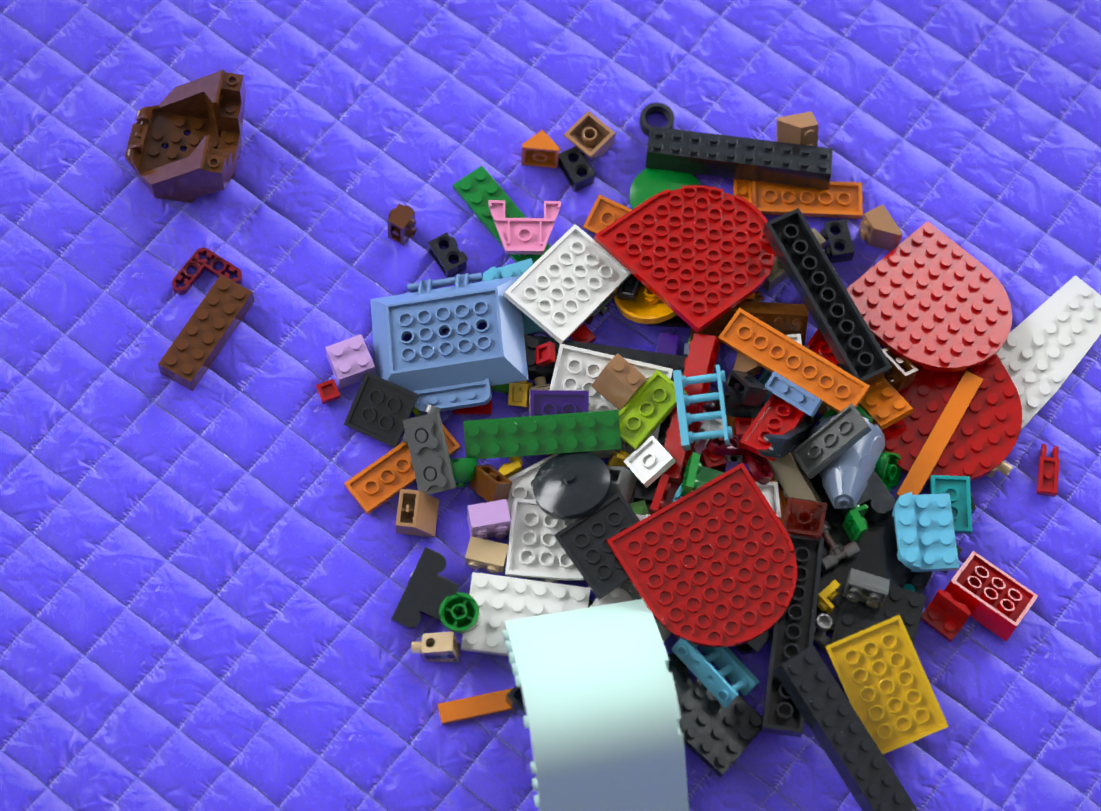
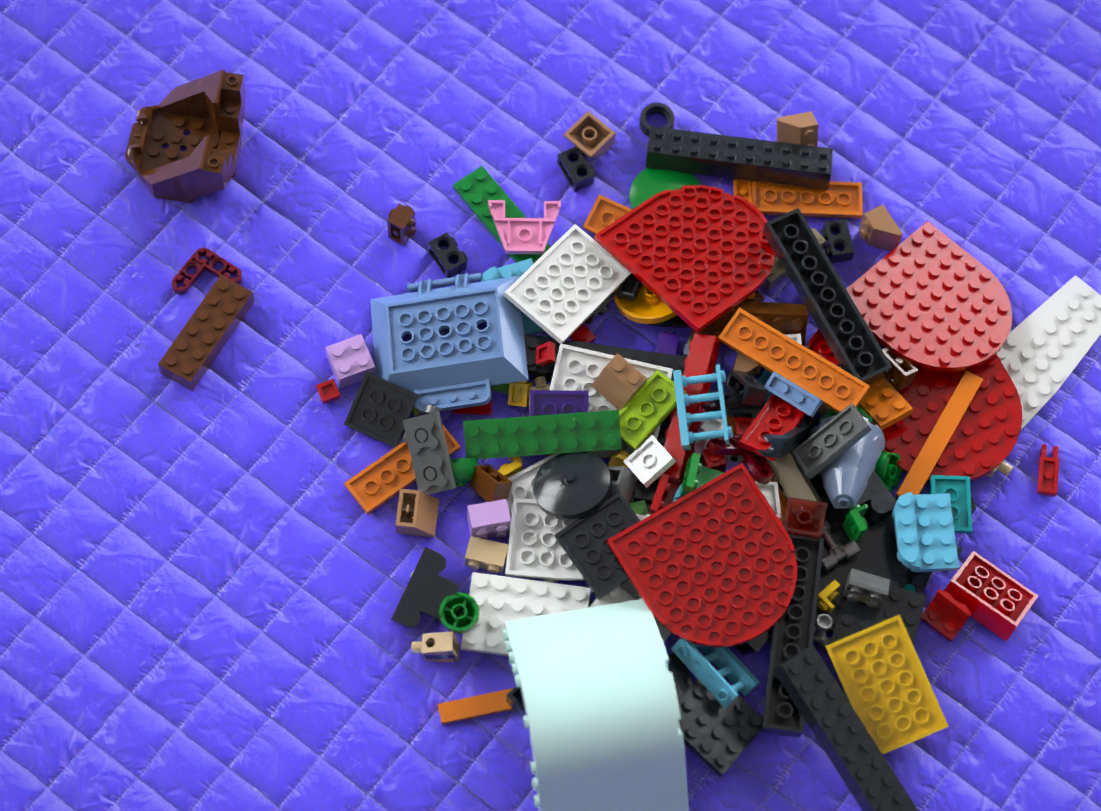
orange slope [521,130,559,168] -> none

